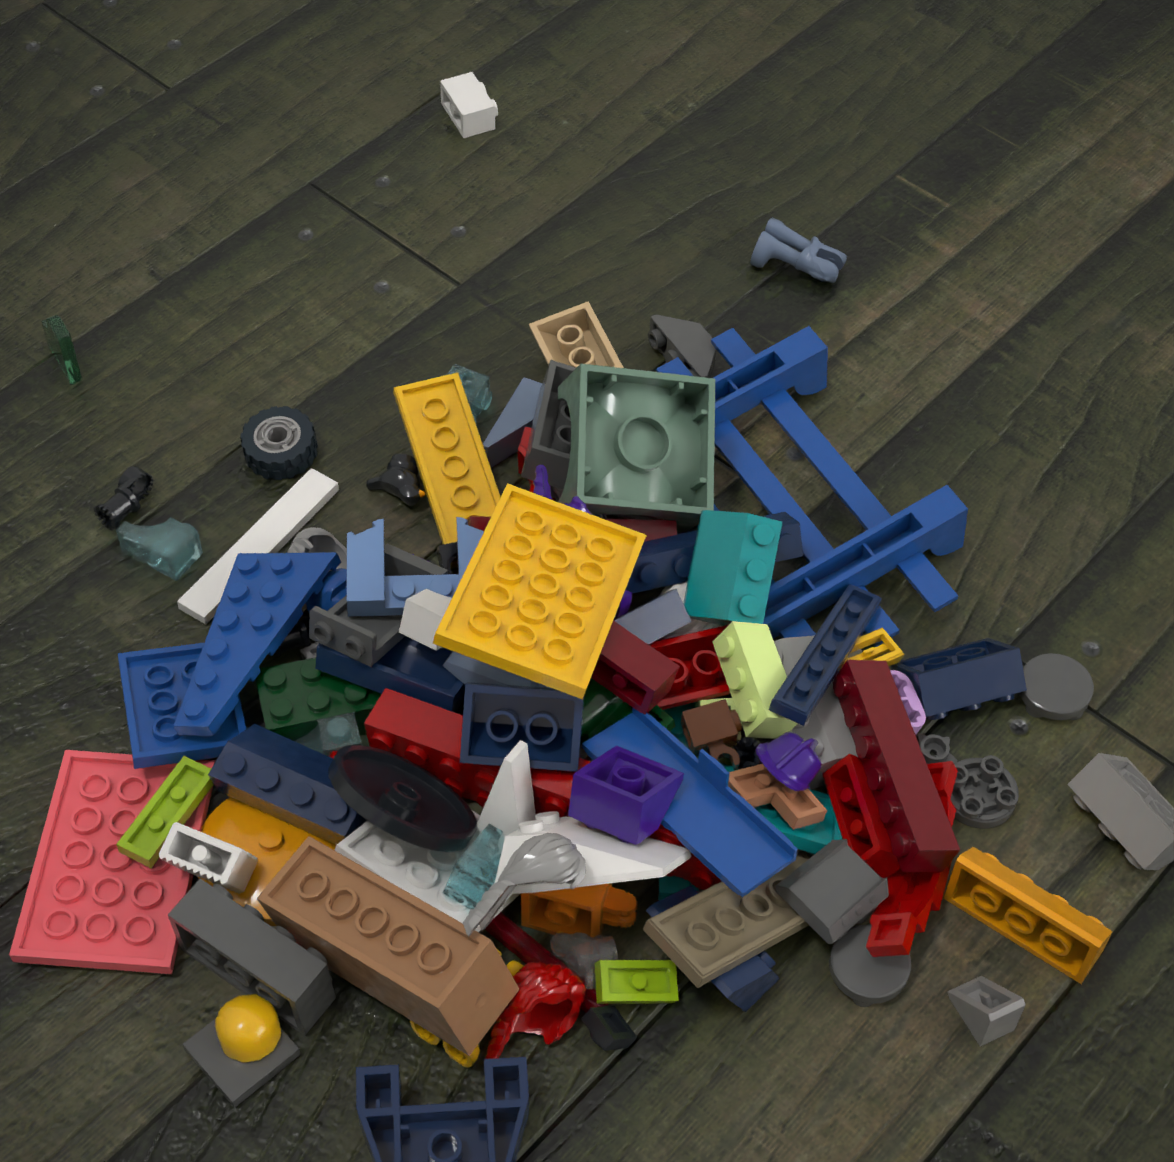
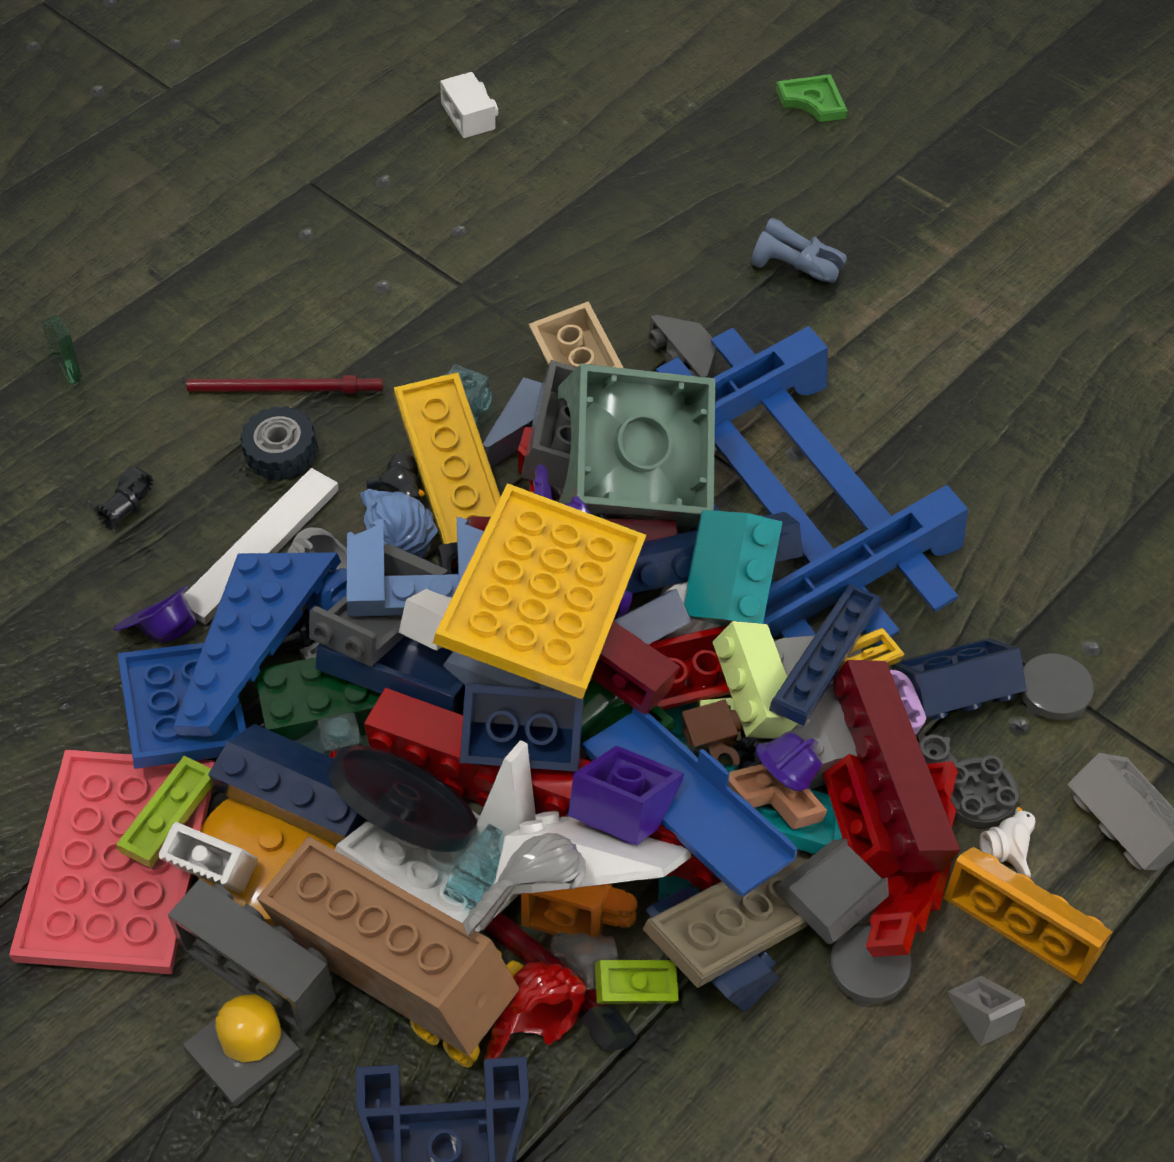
clear light blue arch [116,517,203,581] -> none
none -> dark purple piece [113,585,196,642]
none -> dark red bar [186,375,384,395]
none -> medium blue hair [360,489,438,558]
none -> bright green tile [776,74,848,122]
none -> white animal [980,807,1036,878]

